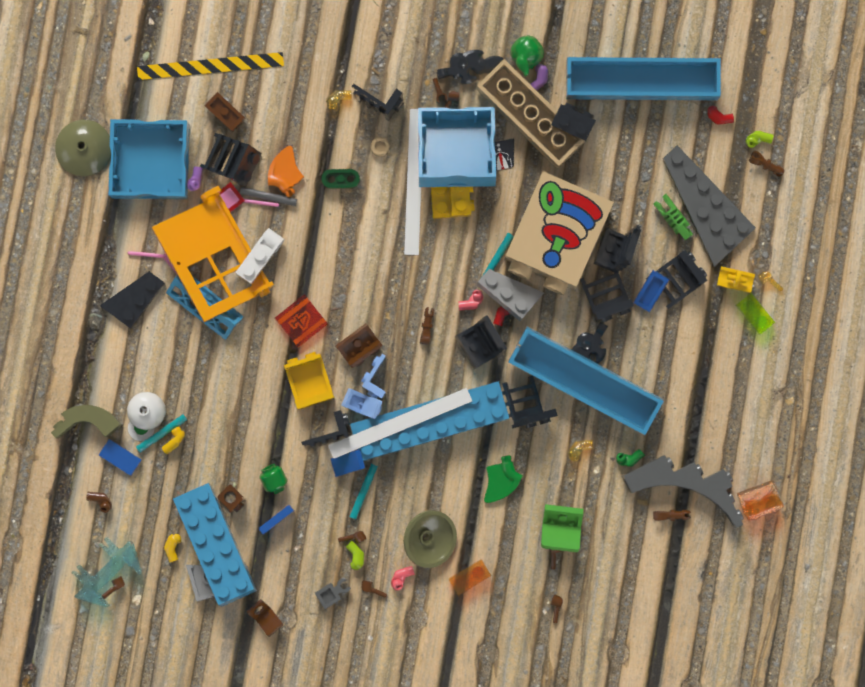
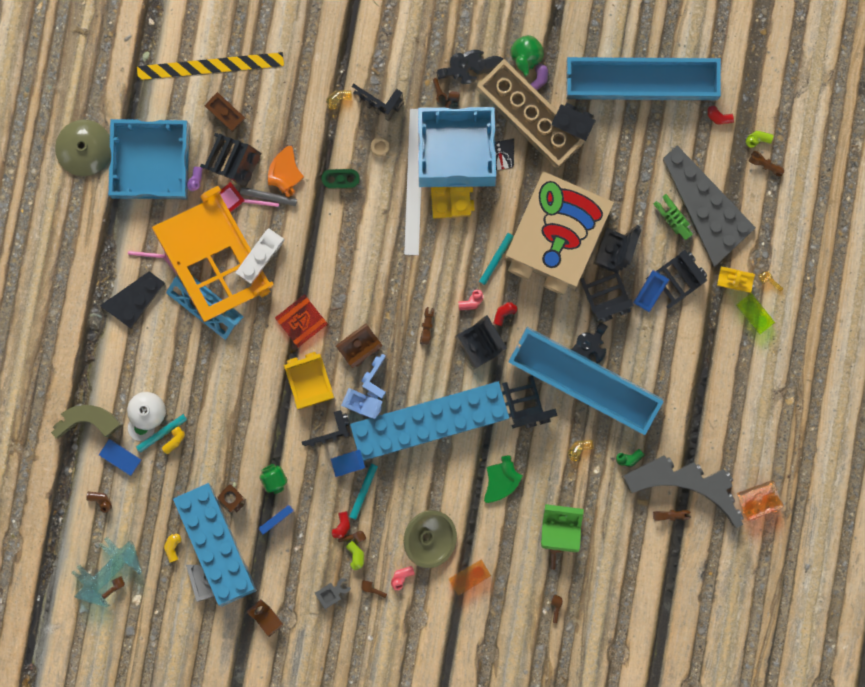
white sticker [328,388,472,458] -> none
light grey wing [476,269,544,321] -> none
none -> red arm [331,511,350,539]

